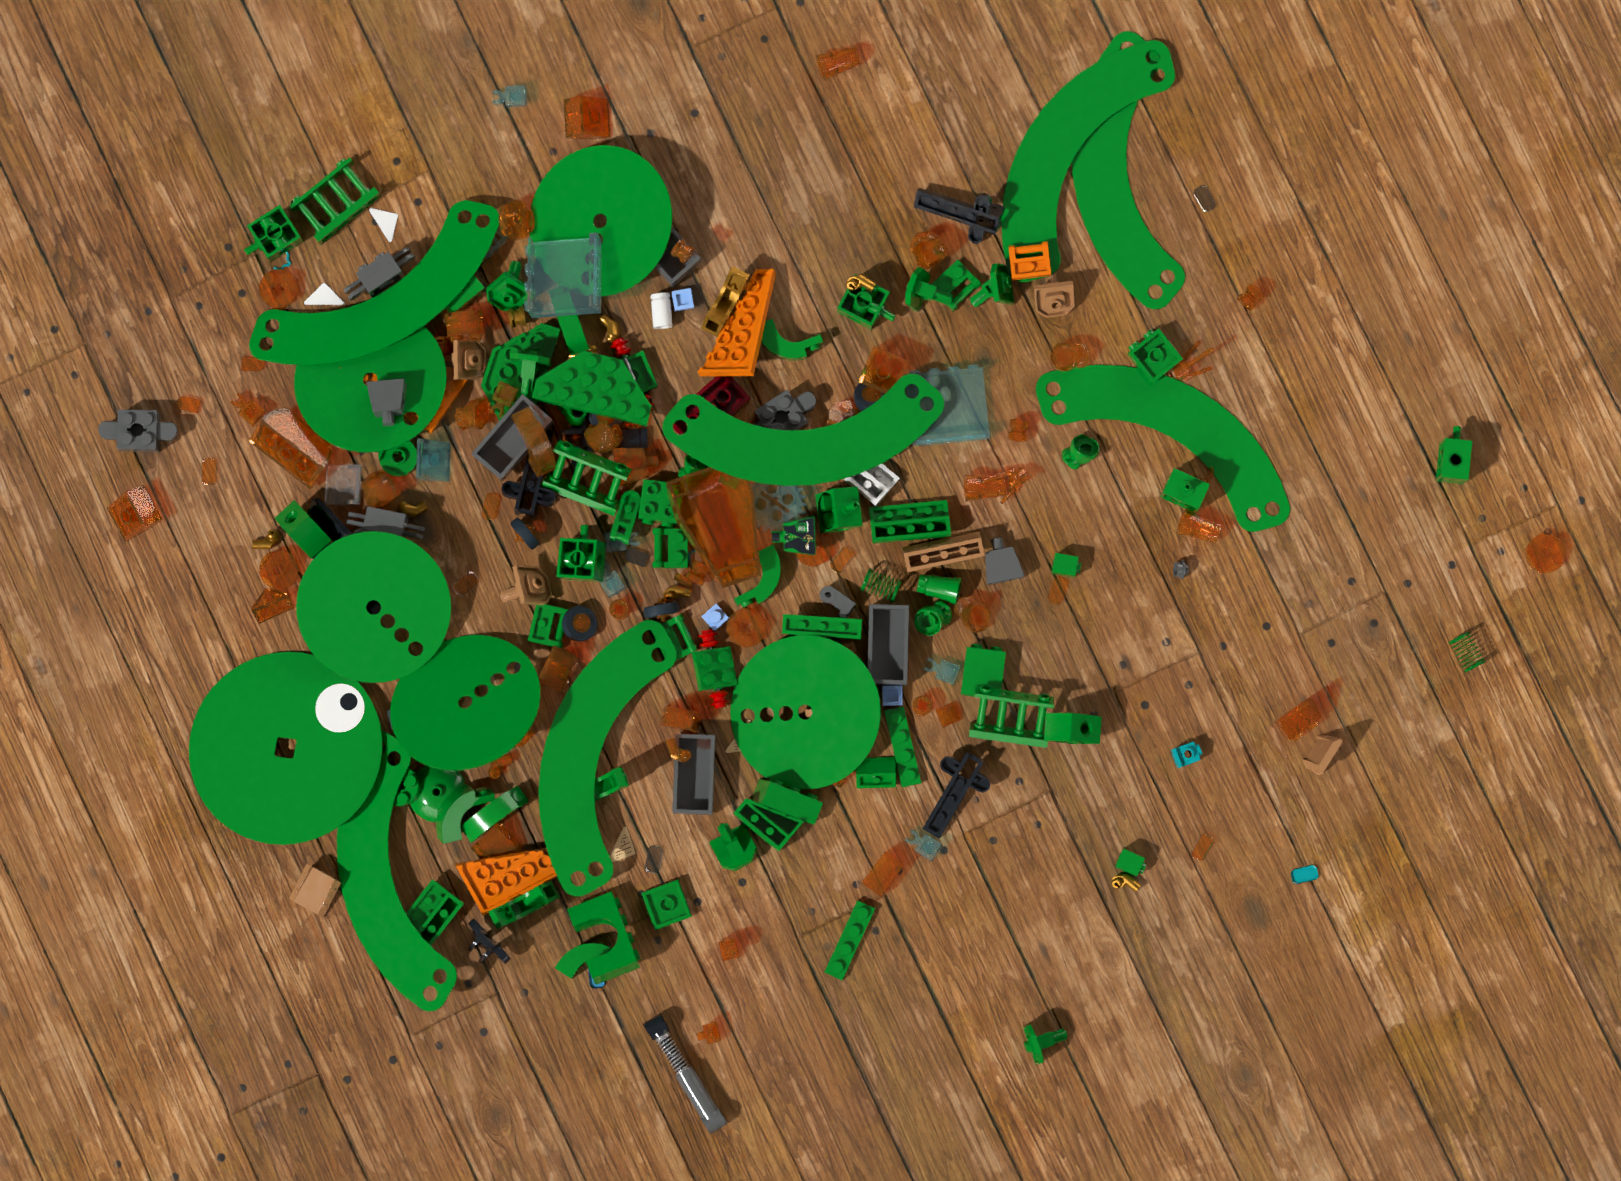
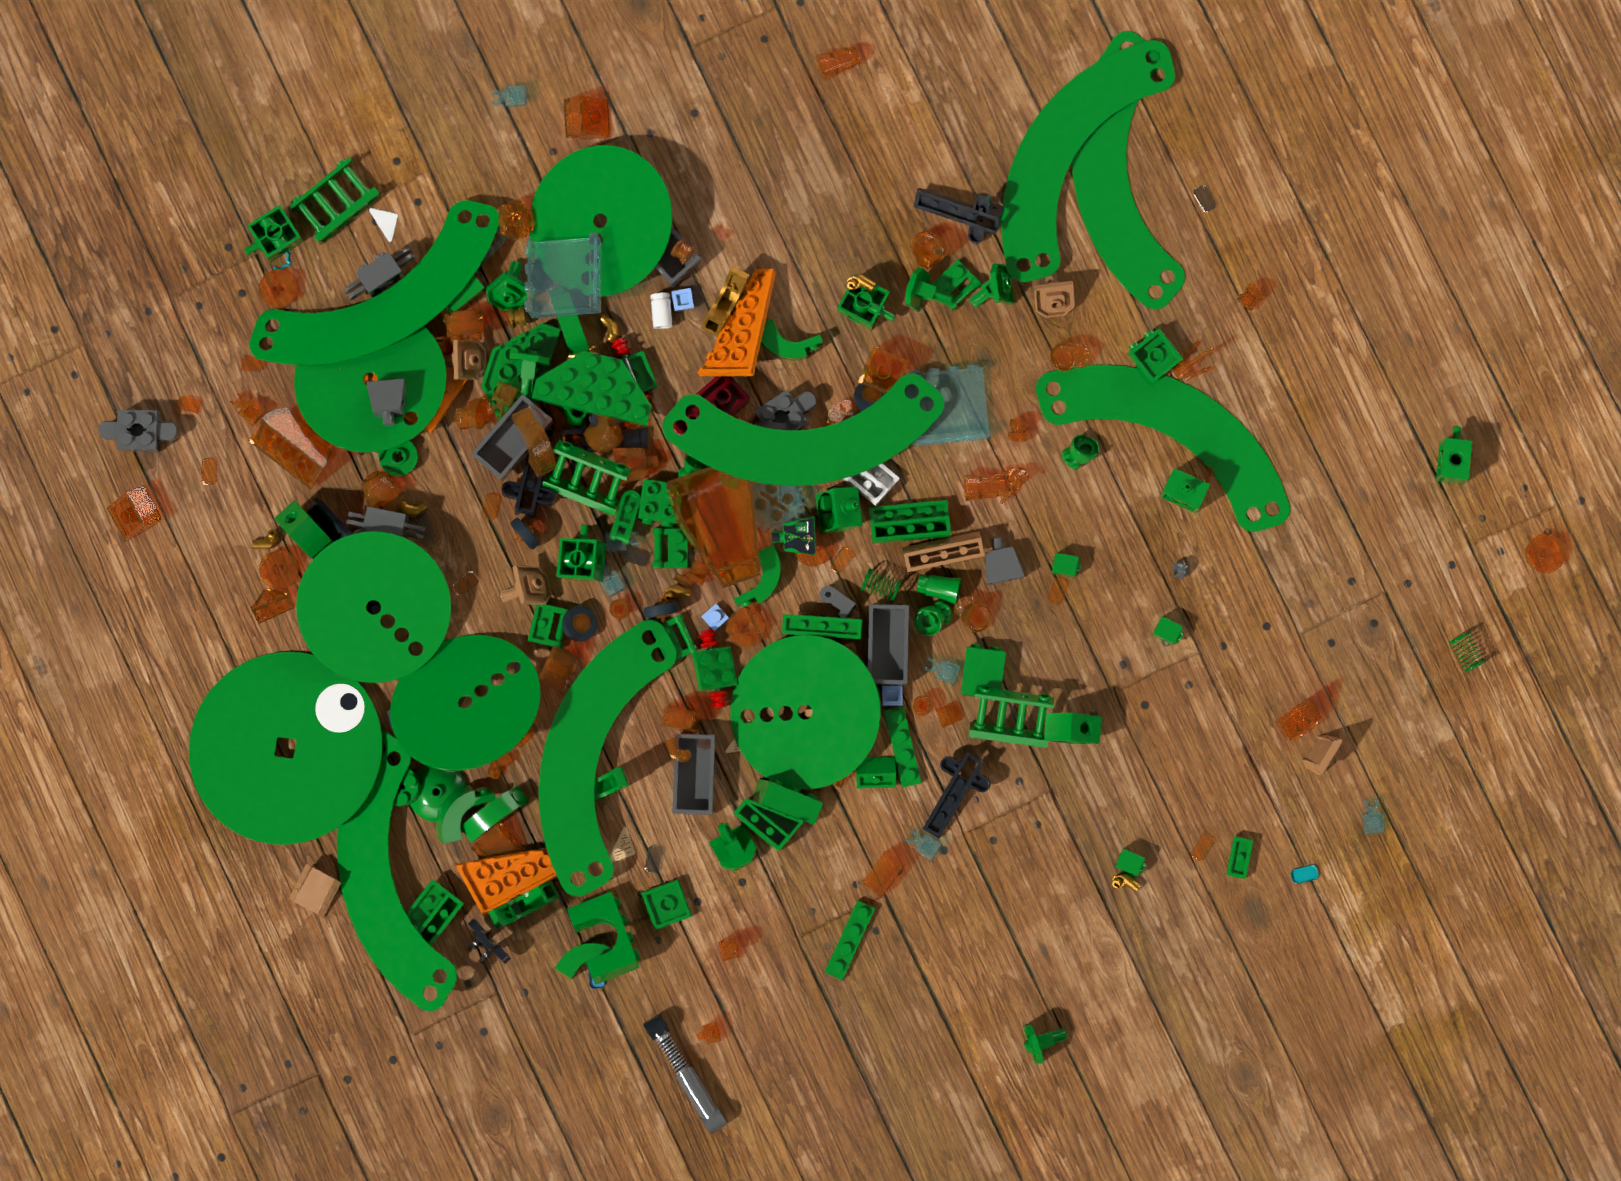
white sticker [304,283,344,305] -> none
clear slope [325,465,362,506] -> none
clear light blue slope [416,439,450,482] -> none
orange plate [1009,241,1051,281] -> none
teal brick [1170,741,1203,769] -> none
clear orange plant [1176,508,1221,543] -> none
none -> green brick [1152,616,1184,646]
none -> green plate [1226,837,1253,879]
none -> clear light blue plate [1362,799,1385,834]

